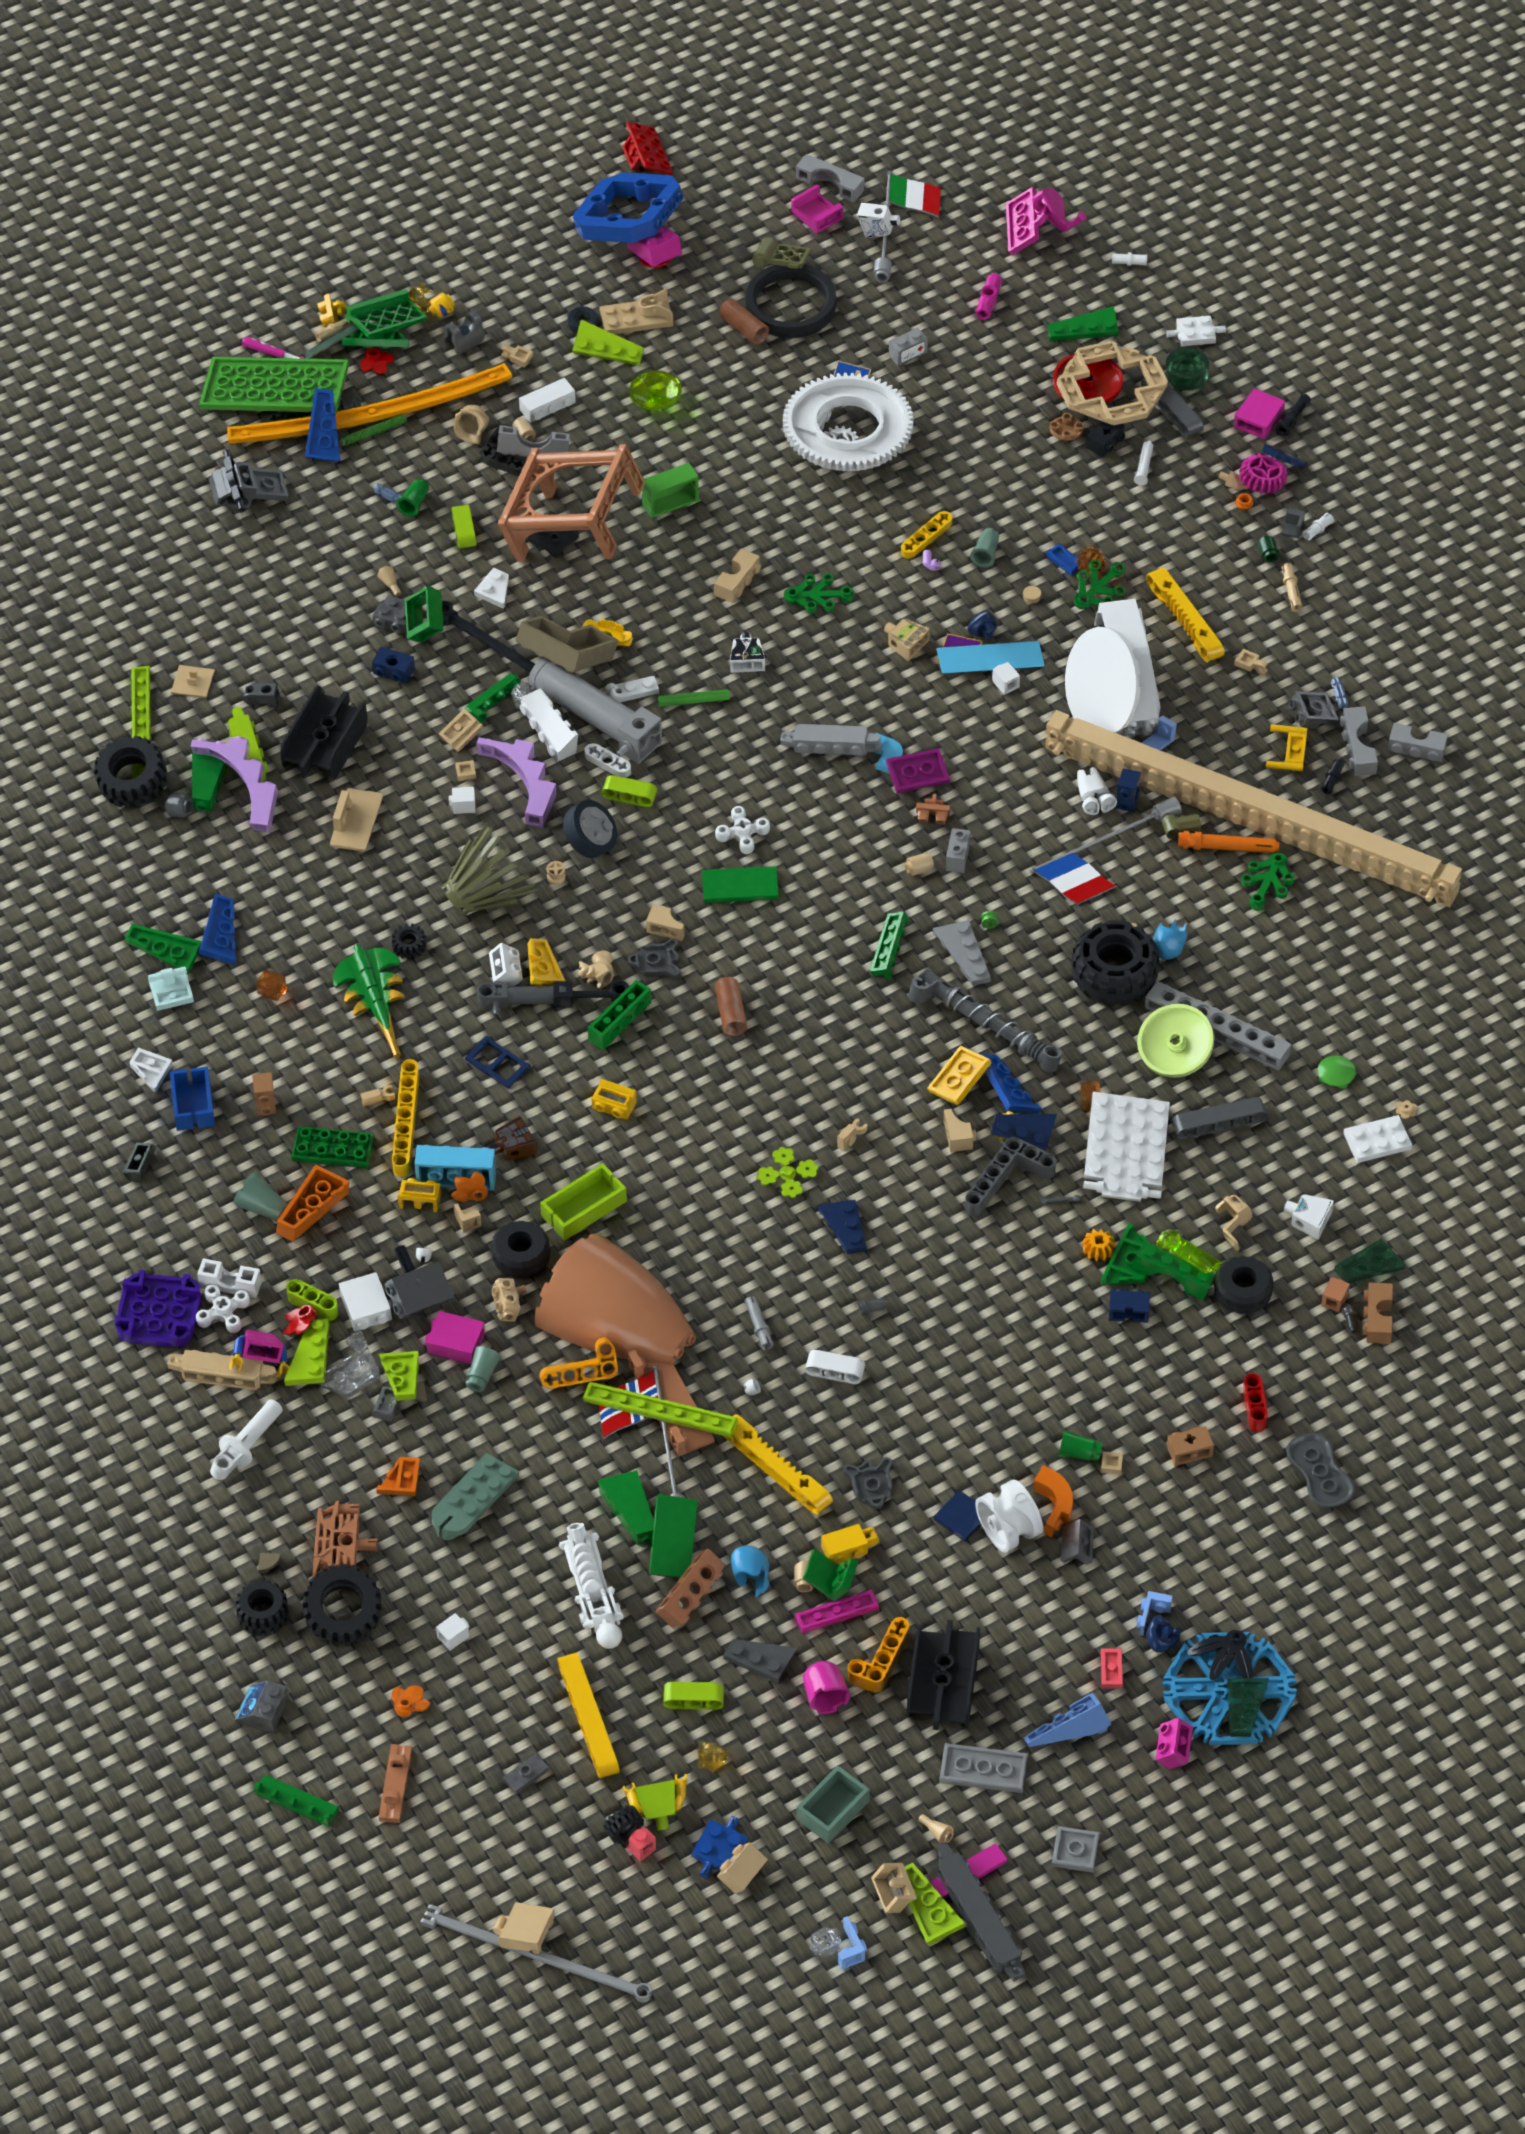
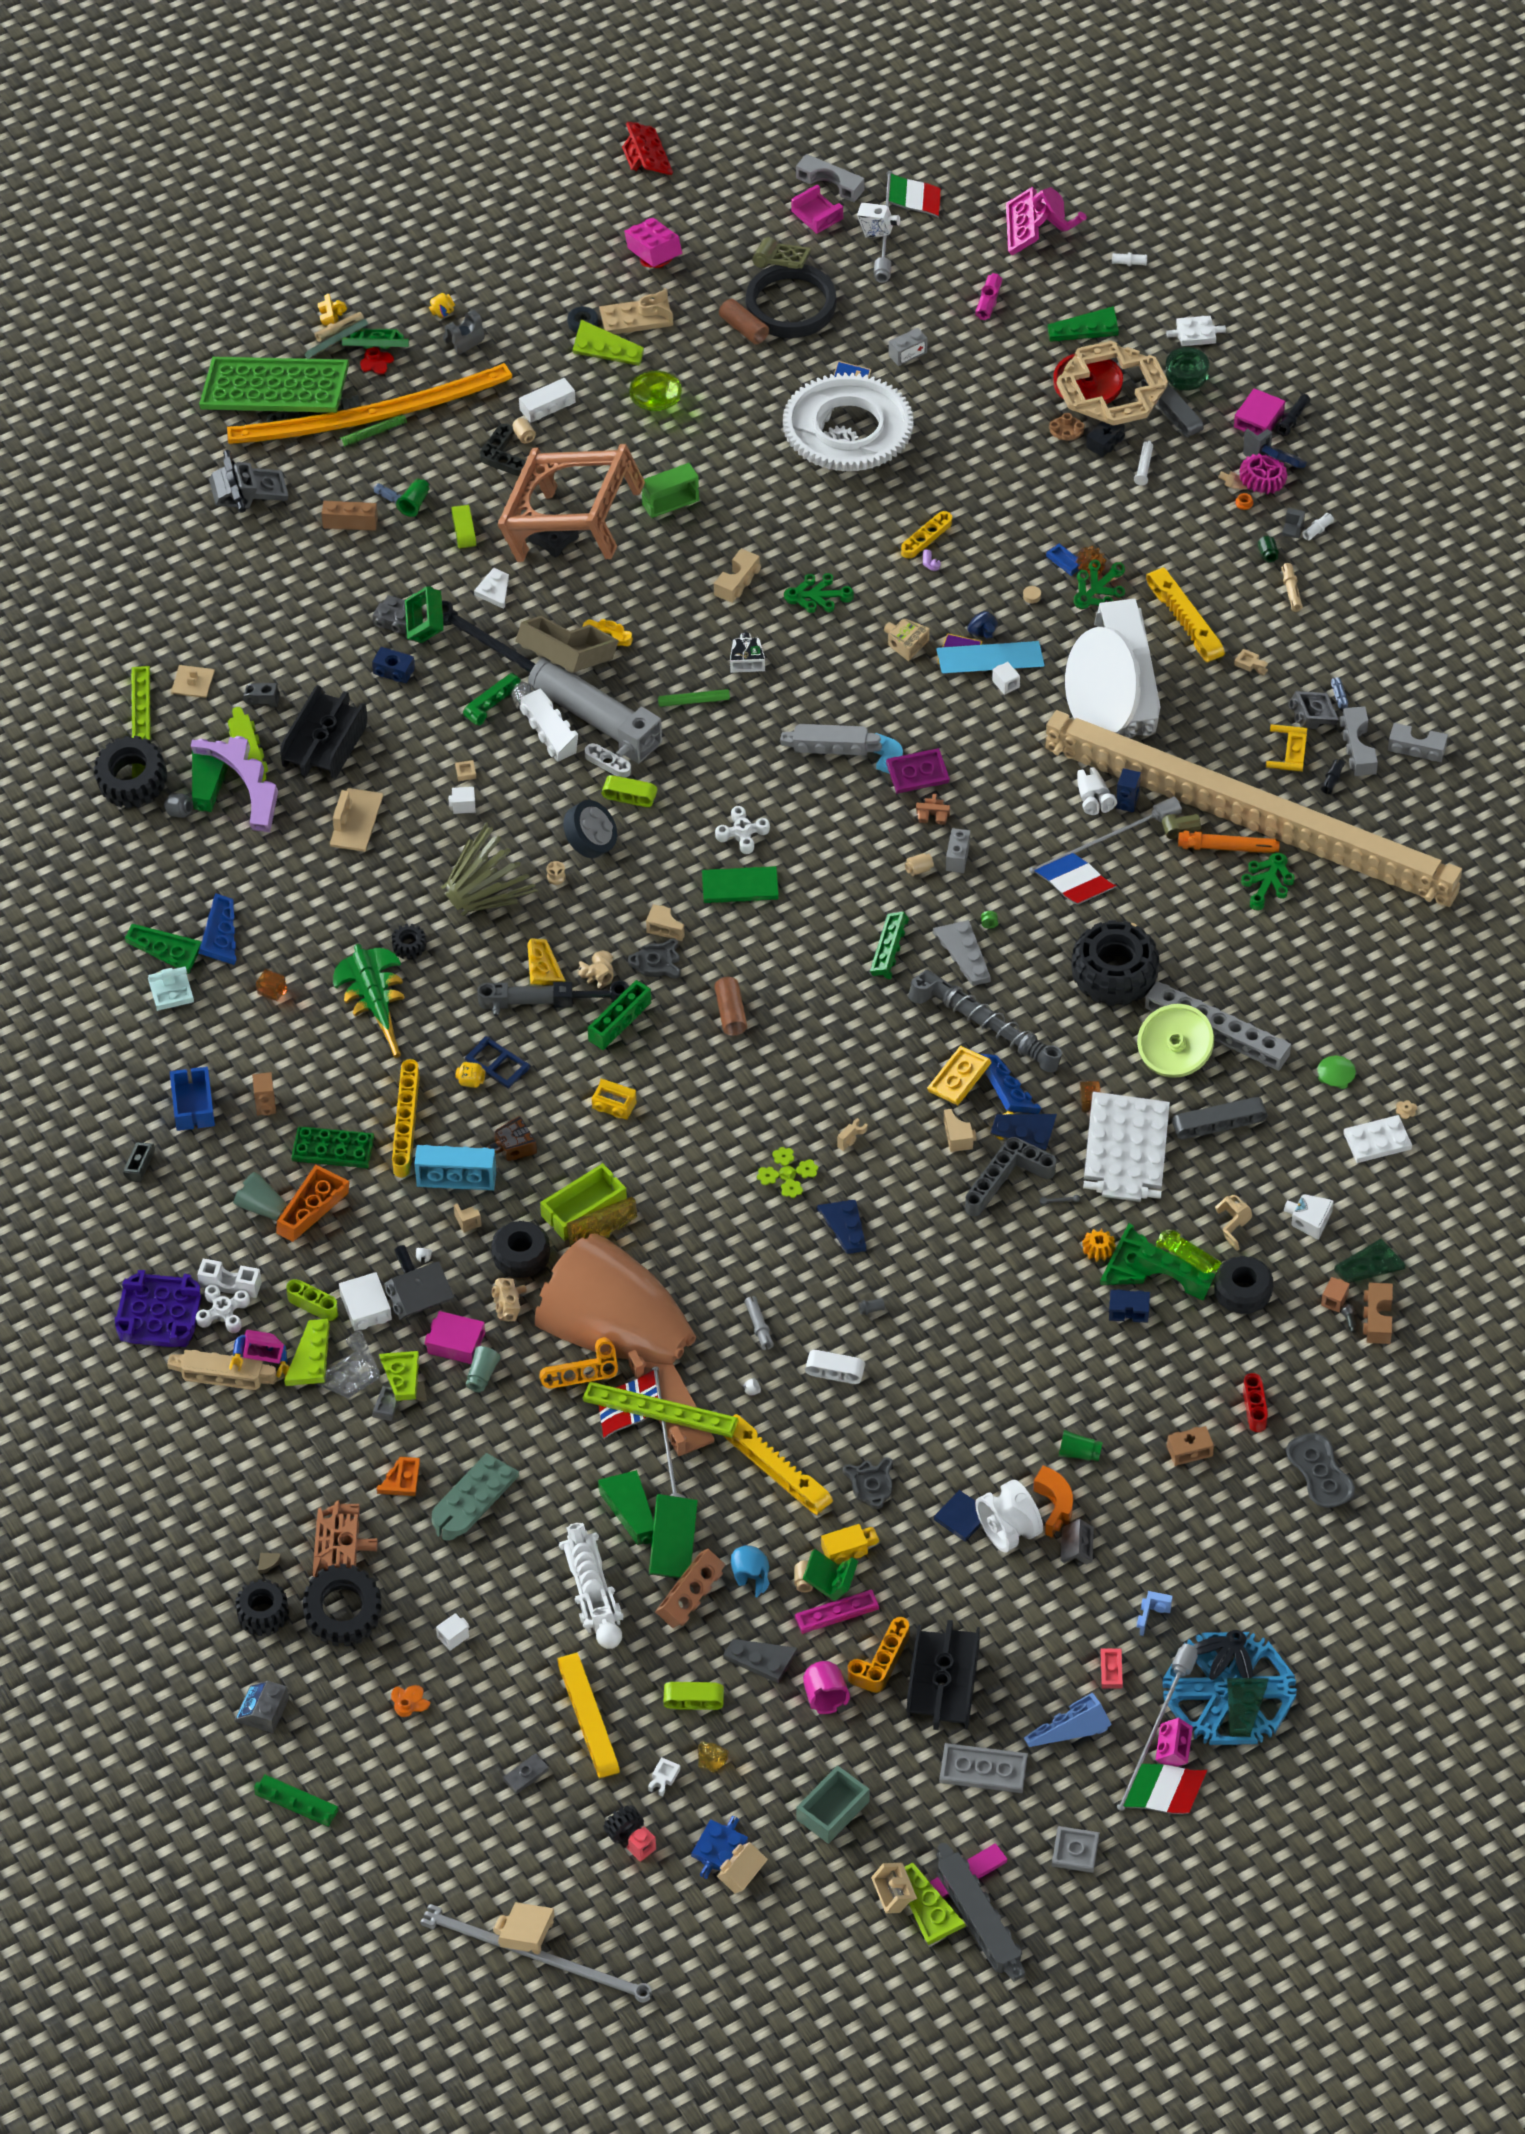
white wing [129,1048,173,1092] -> none
white piece [210,1399,283,1480] -> none
dark pink piece [242,336,306,359] -> none
red plate [283,1305,317,1335] -> none
blue wing [305,388,340,463] -> none
green fence [346,289,427,338] -> none
tan bar [360,1085,395,1107] -> none
tan cone [377,566,401,597] -> none
nougat hinge [379,1744,412,1823] -> none
yellow window [398,1178,441,1212] -> none
clear yellow piece [409,282,432,312] -> none
tan plate [439,709,484,752] -> none
orange plate [451,1171,488,1202] -> none
tan piece [453,405,490,445] -> none
lavender arch [477,737,557,828] -> none
white brick [489,943,523,987] -> none
light grey arch [497,425,570,457] -> none
tan plate [501,344,533,367] -> none
blue panel [573,172,683,243] -> none
white plate [605,676,659,702] -> none
lime torso [623,1774,688,1831] -> none
clear head [809,1926,842,1958] -> none
light blue bracket [838,1916,867,1970] -> none
tan cone [919,1814,954,1844] -> none
sand green plant [970,528,999,567] -> none
tan tile [1101,1451,1123,1475] -> none
light blue bracket [1141,715,1177,750] -> none
dark blue piece [1146,1615,1181,1653] -> none
dark azure helmet [1152,920,1188,960] -> none
none -> medium nougat brick [322,501,378,531]
none -> yellow head [456,1062,485,1088]
none -> clear yellow wing [567,1197,638,1247]
none -> white plate [648,1757,680,1797]
none -> flag [1117,1644,1208,1815]
none -> dark grey panel [1243,429,1272,457]

